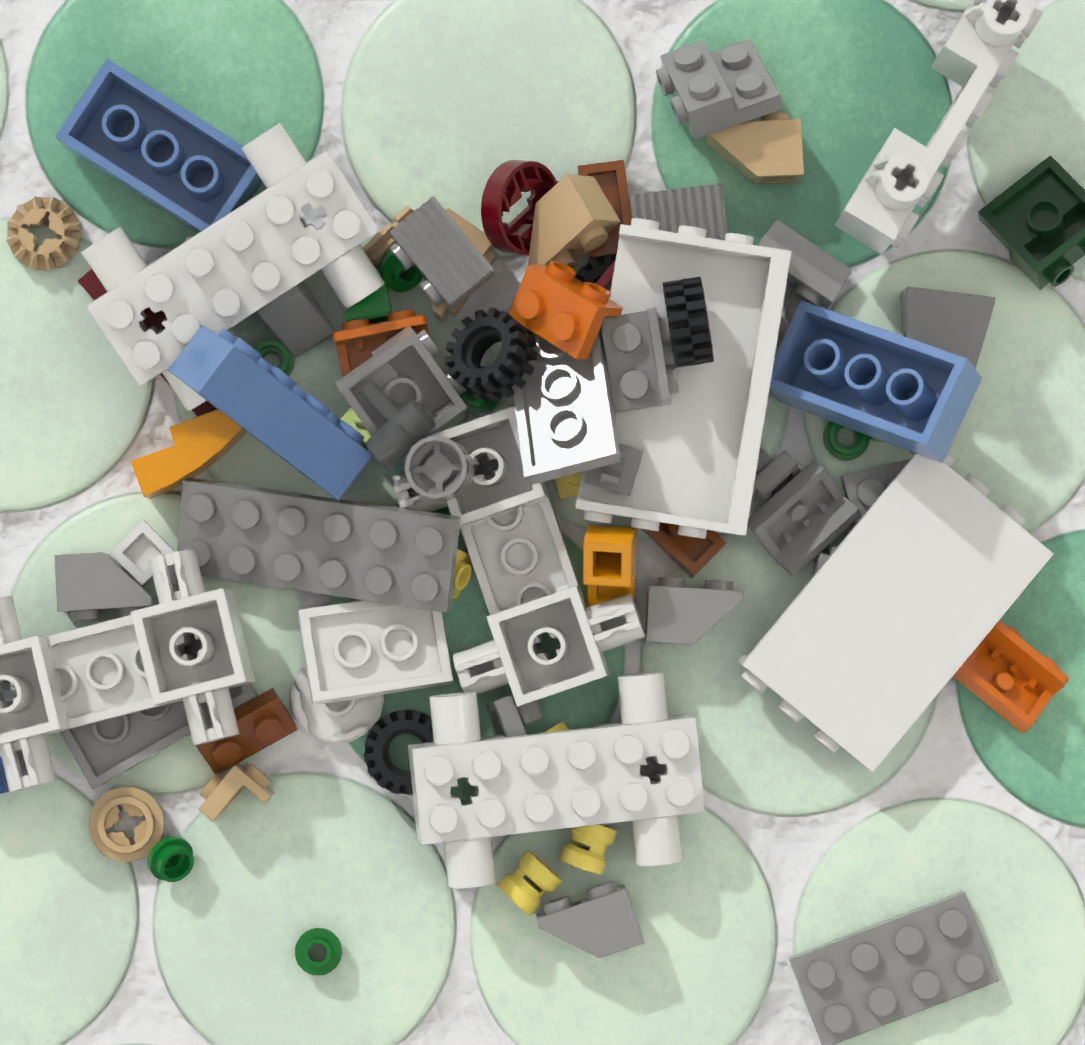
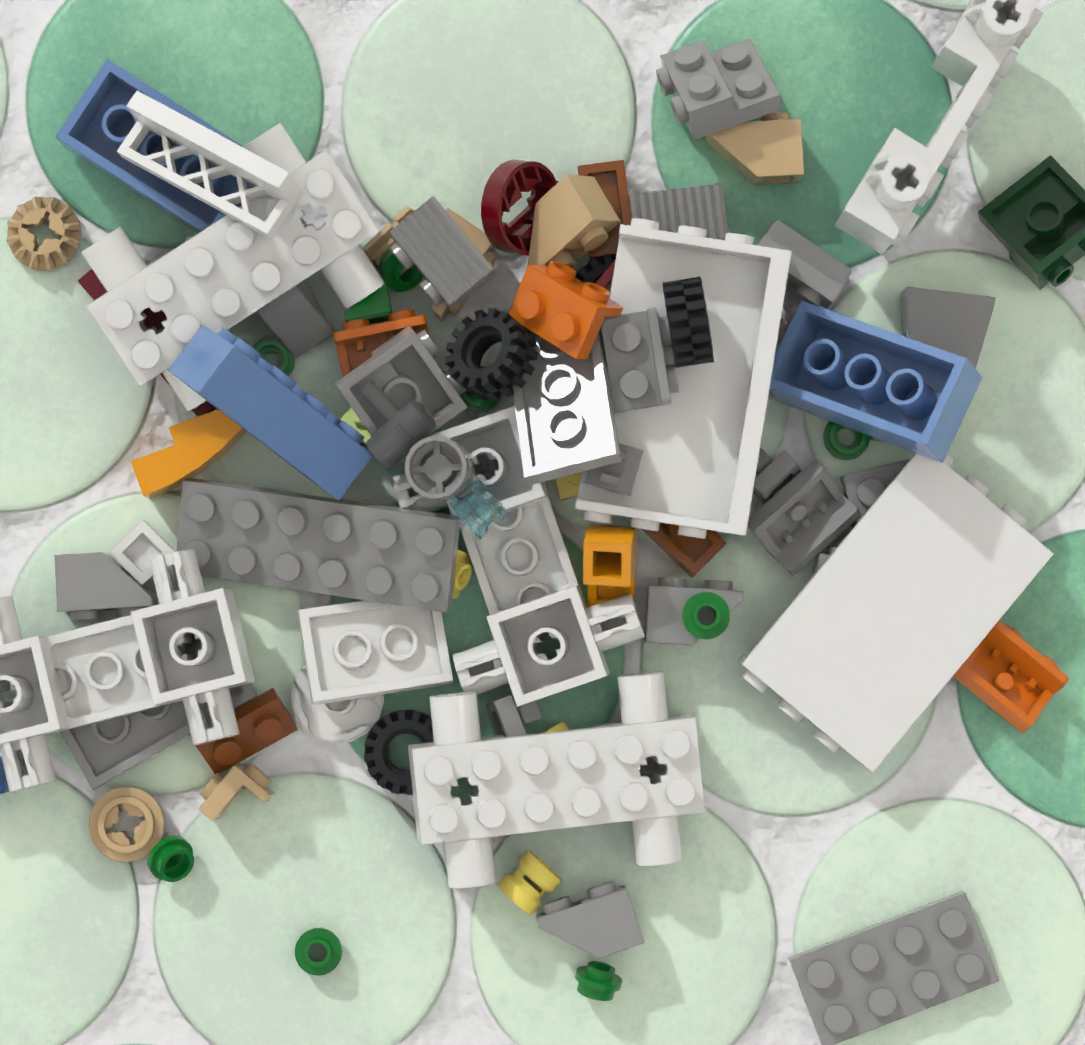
light yellow wheel [559,824,618,875] -> none
none -> white fence [117,91,303,240]
none -> clear light blue wheel [450,479,510,539]
none -> green plate [575,961,622,1001]
none -> green plate [682,592,730,640]

